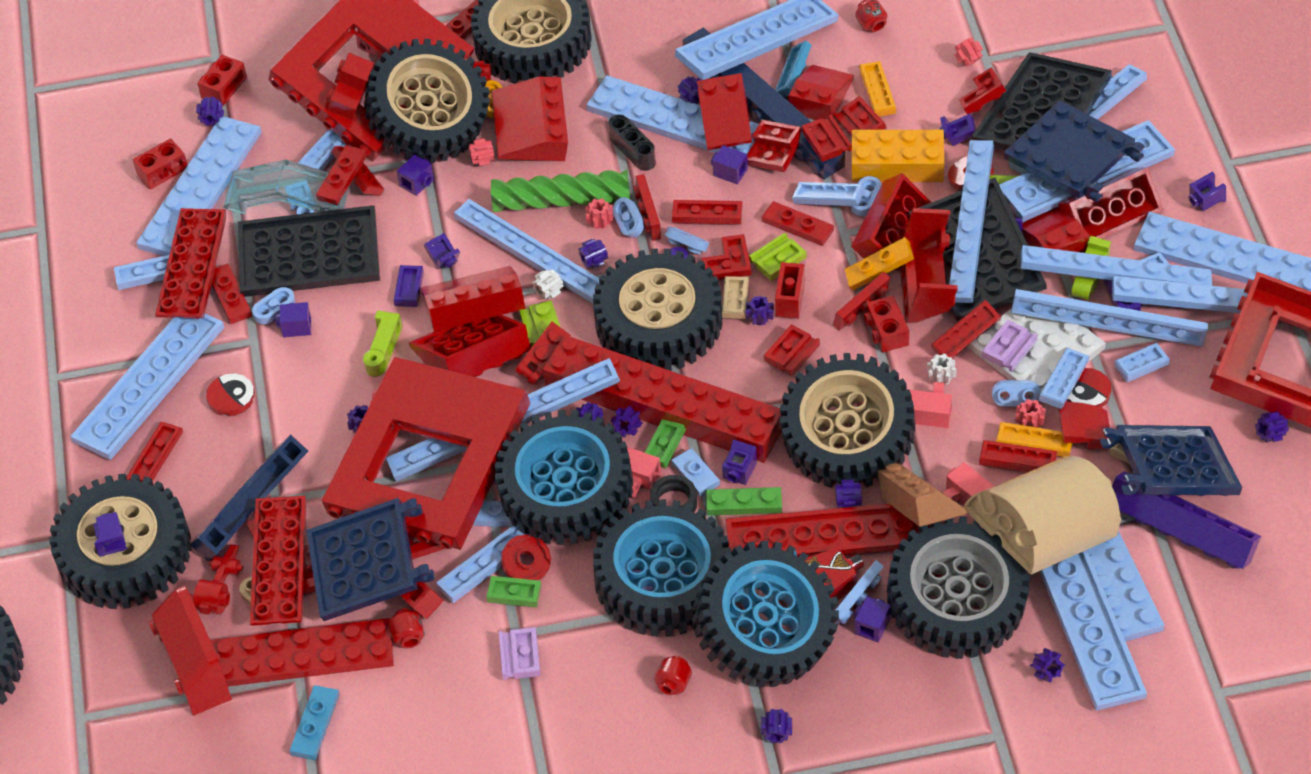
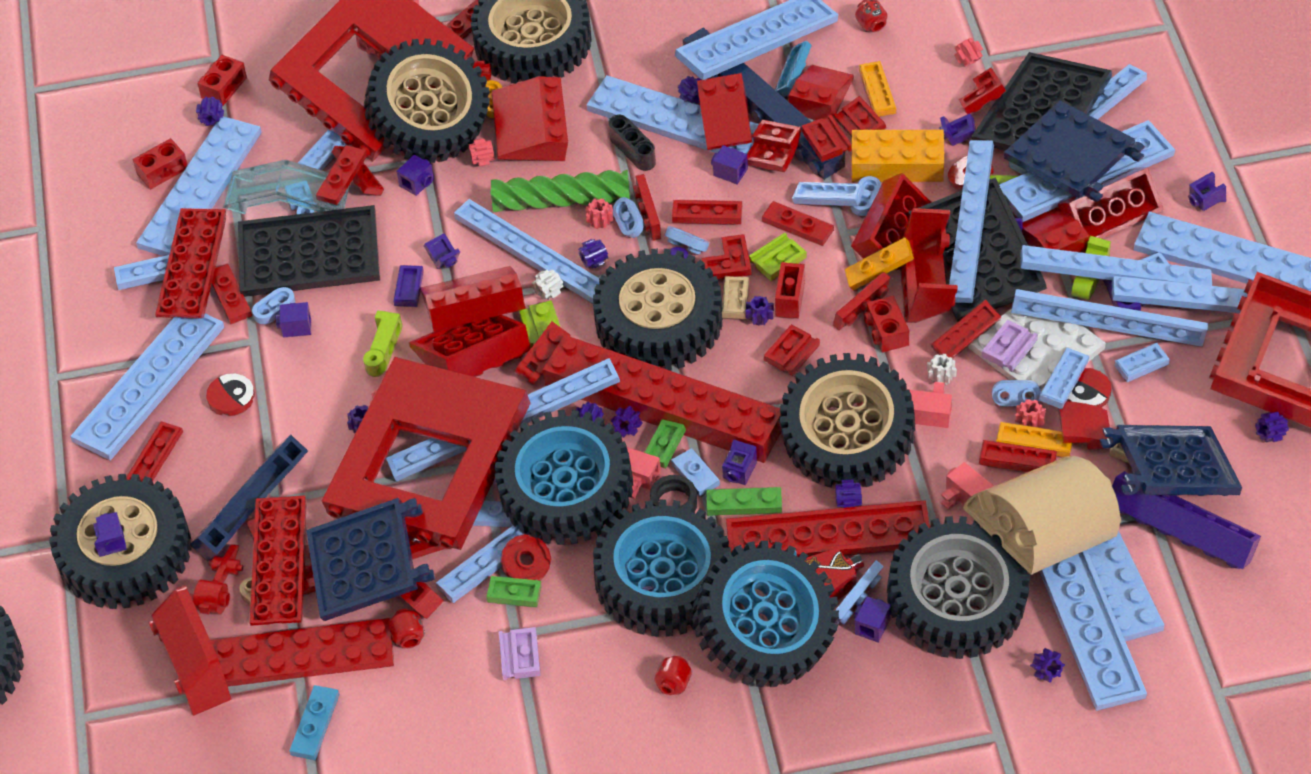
red brick [326,53,374,120] -> none
dark purple gear [761,709,792,743] -> none
nougat slope [878,463,967,527] -> none

